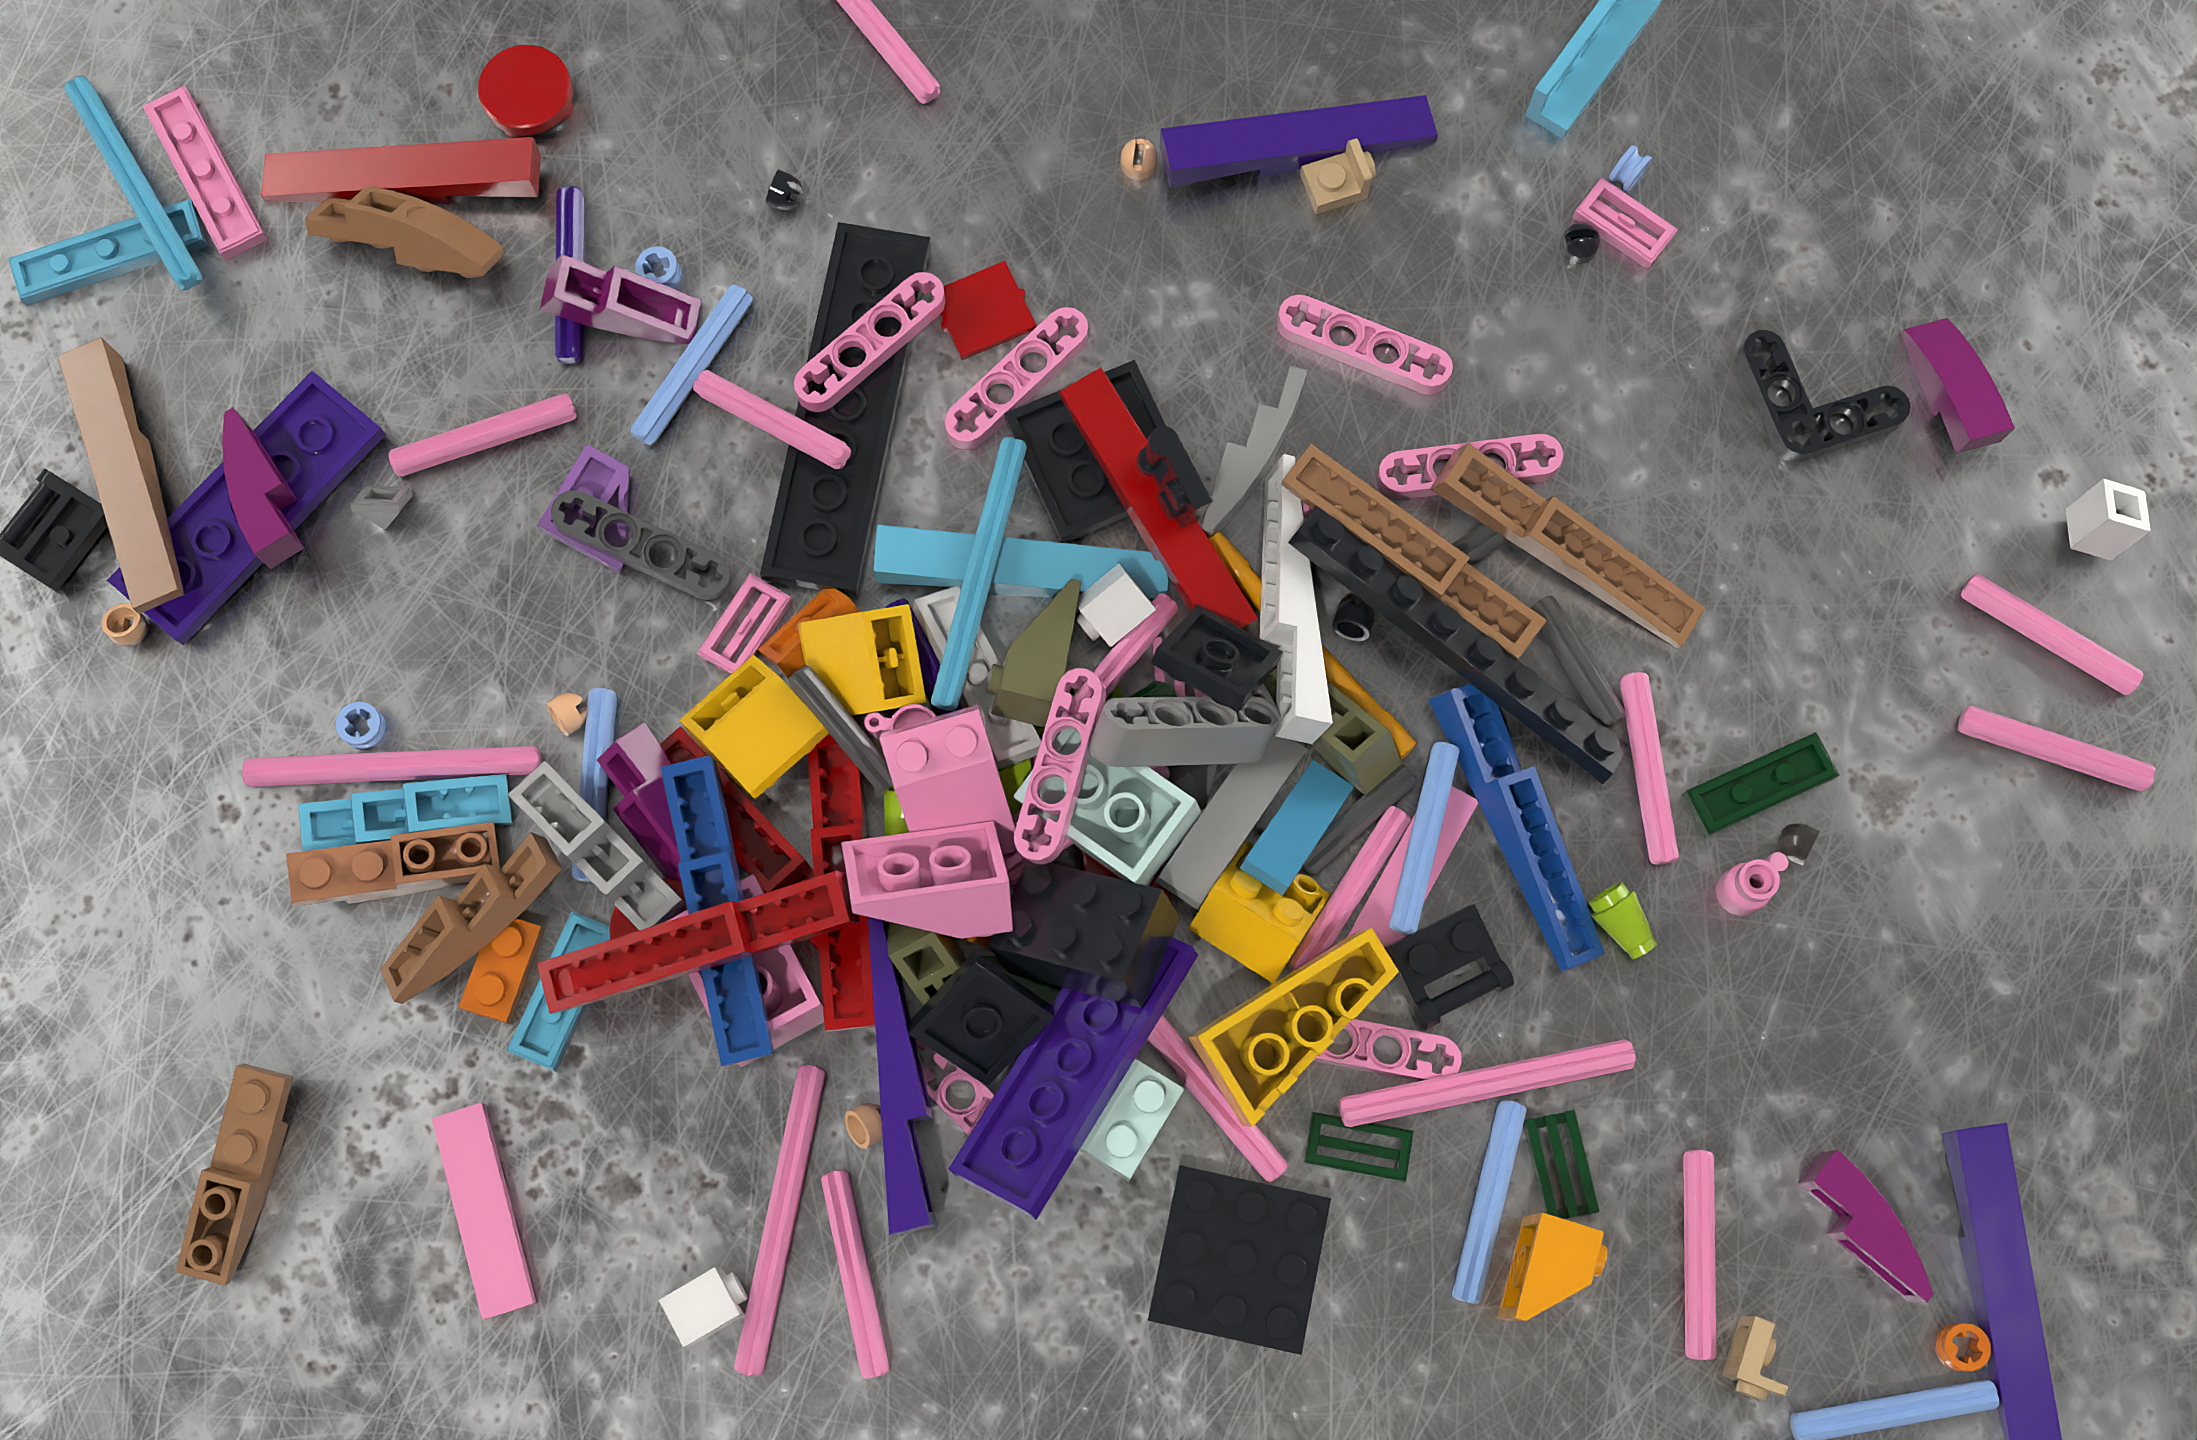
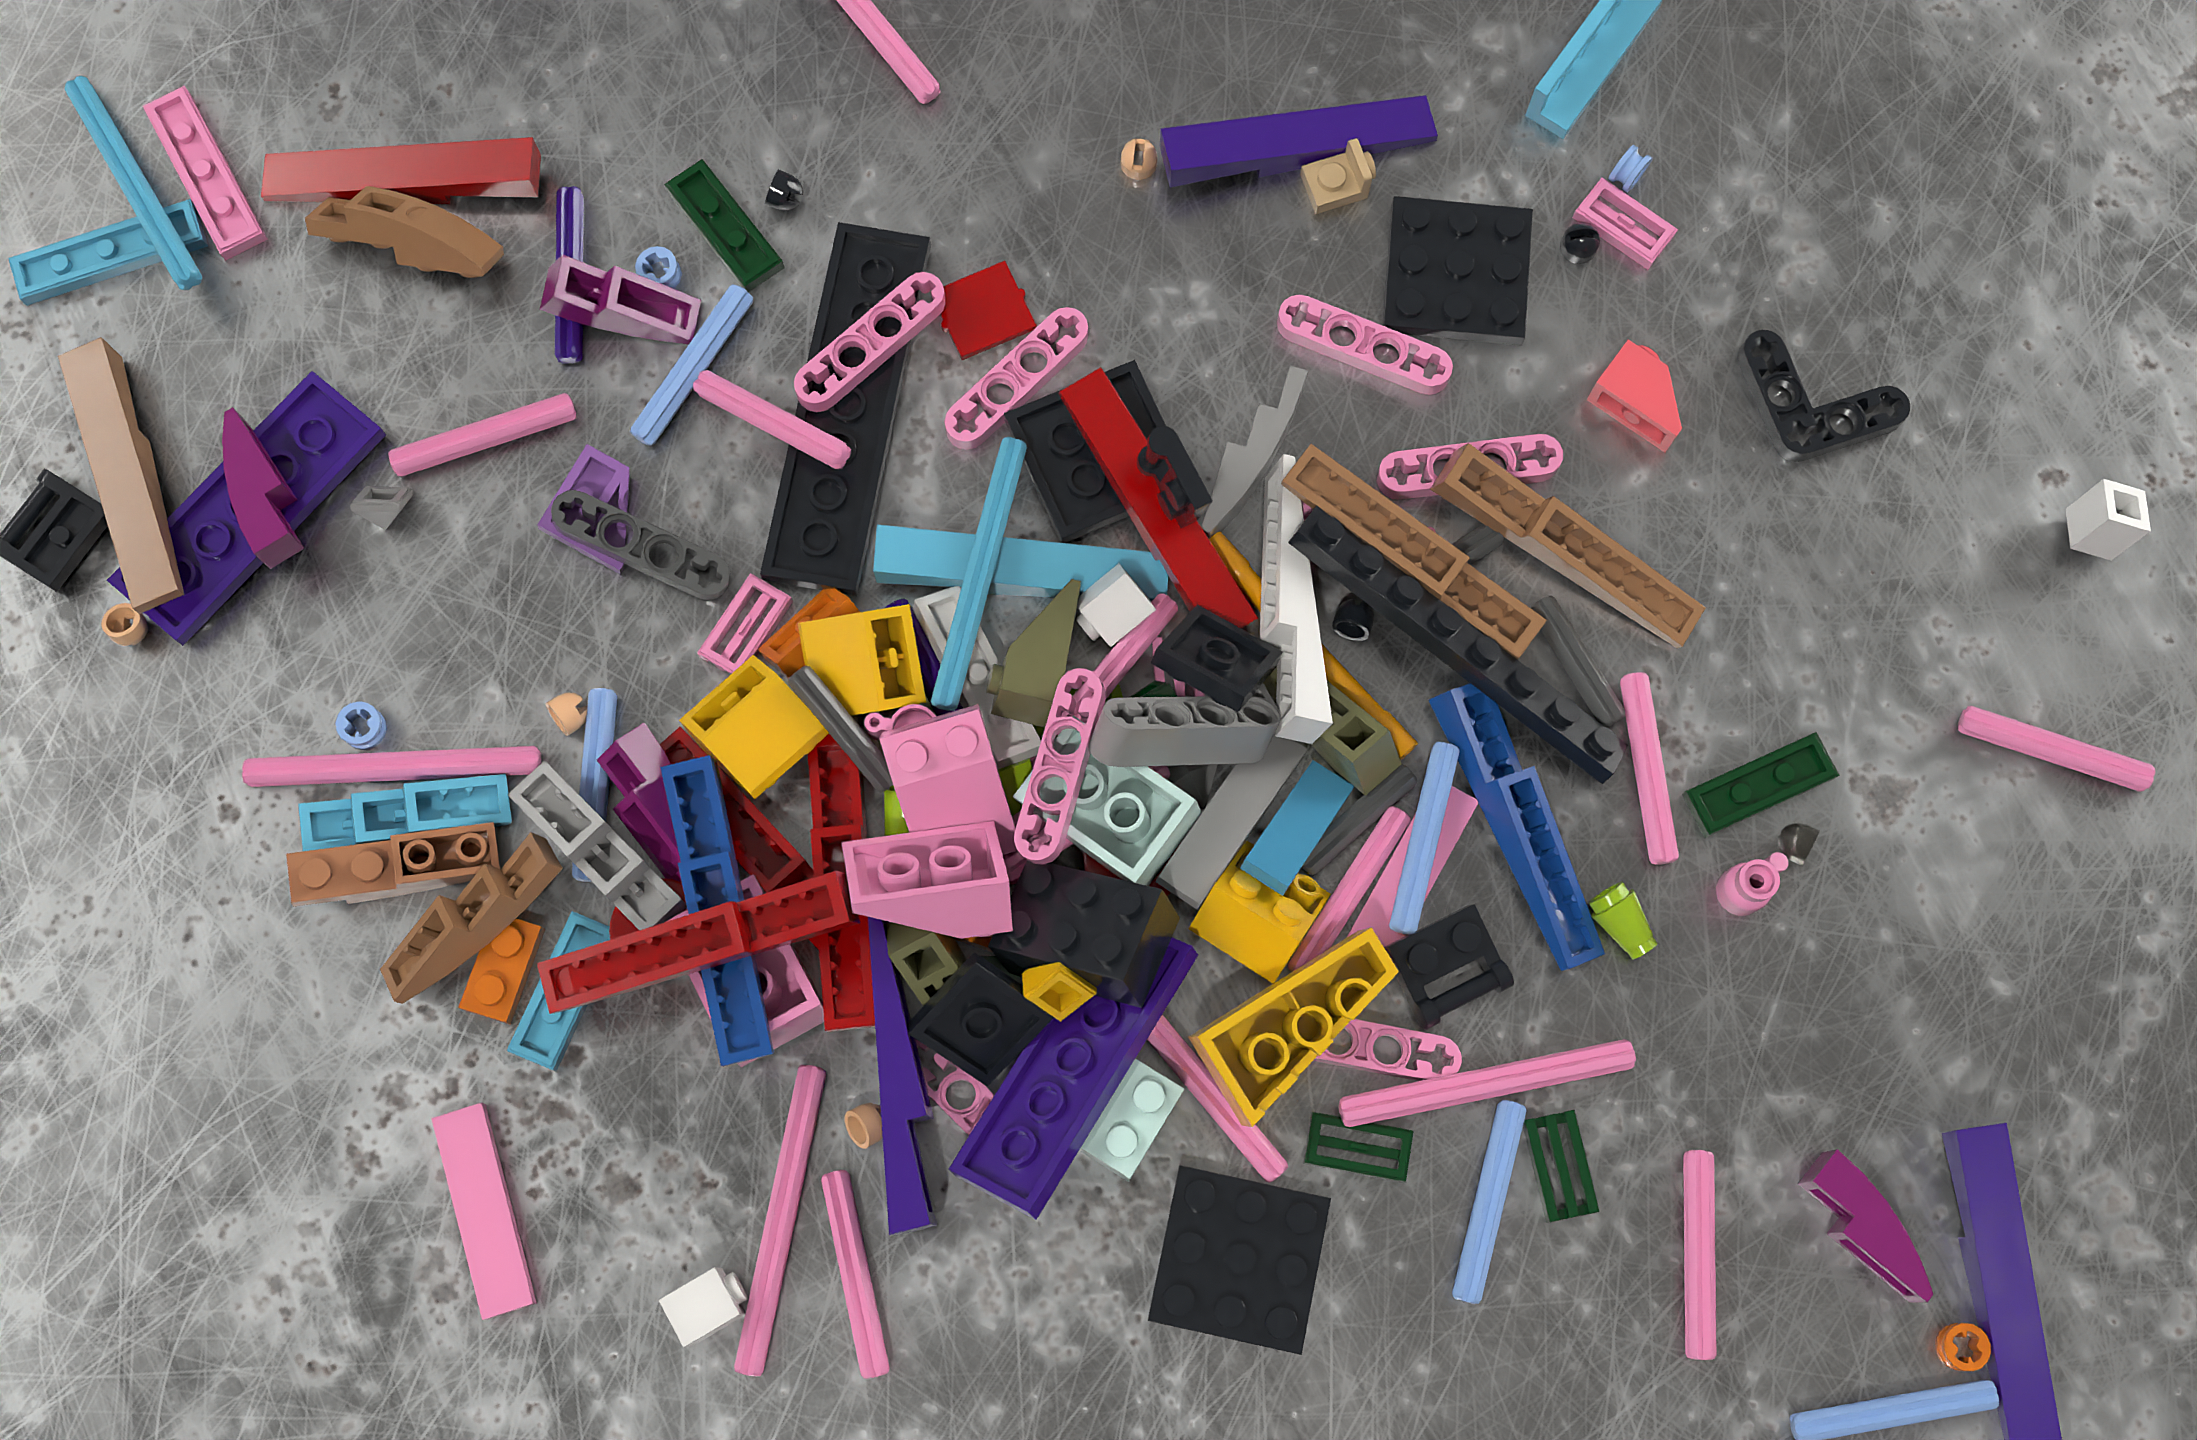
medium nougat slope [175,1063,293,1285] -> none
red tile [478,45,573,138] -> none
light orange slope [1497,1212,1608,1321] -> none
tan bracket [1721,1315,1788,1402] -> none
magenta slope [1900,318,2015,454] -> none
bright pink axle [1961,574,2143,695] -> none
none -> dark green tile [664,159,785,293]
none -> yellow slope [1022,962,1097,1022]
none -> black plate [1382,196,1533,345]
none -> coral slope [1587,339,1682,453]

